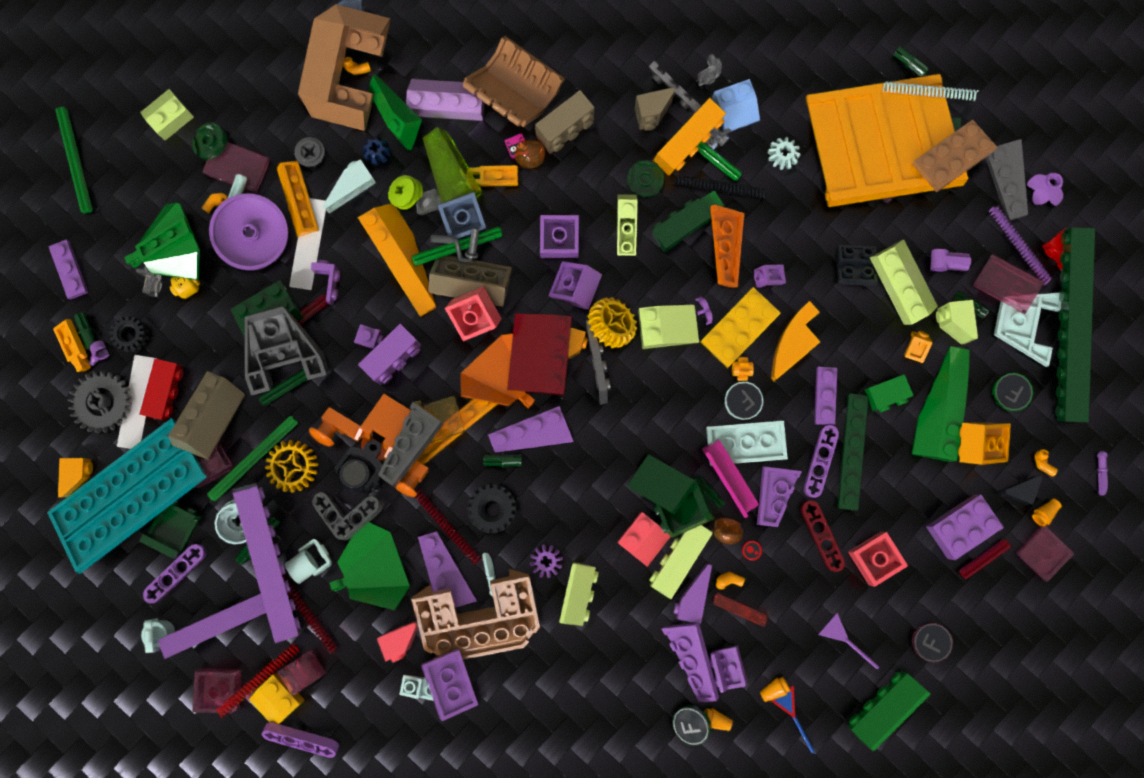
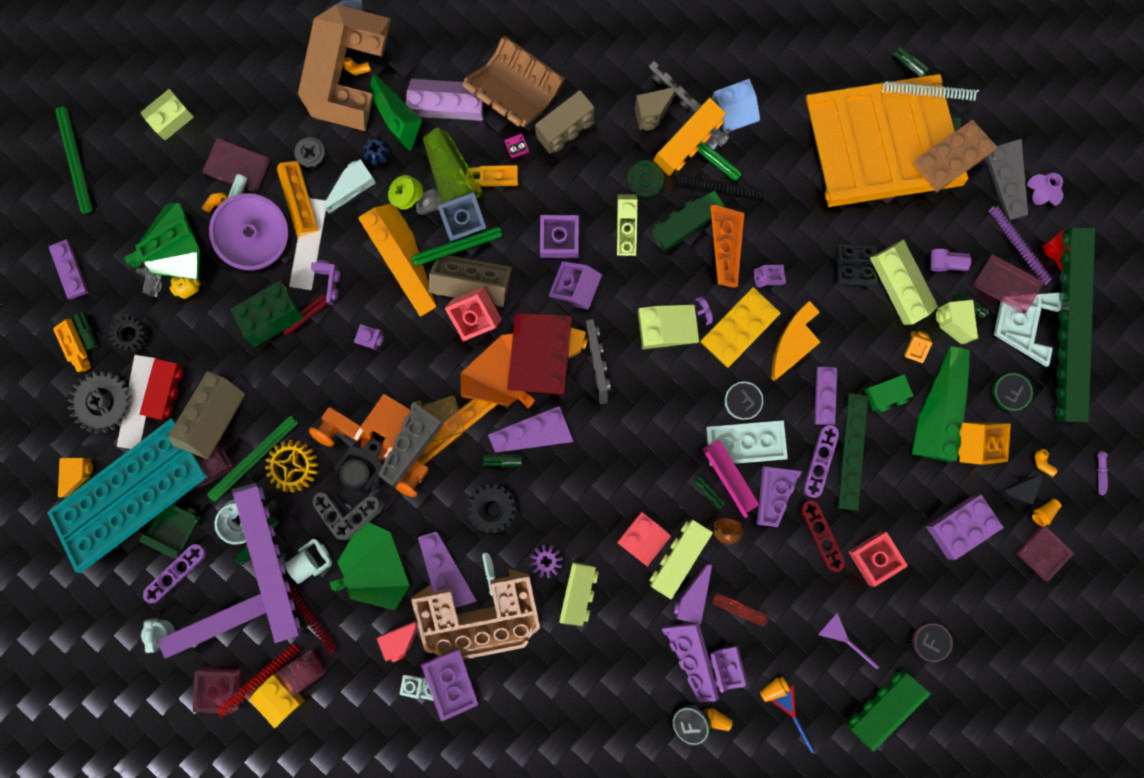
medium lavender piece [89,341,109,366] -> none
dark green tile [192,122,227,160] -> none
dark grey wedge [245,306,329,395] -> none
dark green axle [258,369,307,406] -> none
medium lavender beam [262,722,339,758] -> none
medium lavender brick [358,324,422,385] -> none
dark red piece [414,489,483,564] -> none
dark grey piece [431,227,480,263] -> none
clear orange hair [515,140,545,168] -> none
yellow gear [587,297,637,348] -> none
dark green tile [627,455,696,515] -> none
dark green panel [654,479,715,538] -> none
clear bracket [697,54,722,86] -> none
light orange arm [716,572,745,590] -> none
light orange gear [732,357,754,381] -> none
tile [742,541,762,560] -> none
light aqua gear [768,137,800,170] -> none
dark red axle [959,539,1011,579] -> none

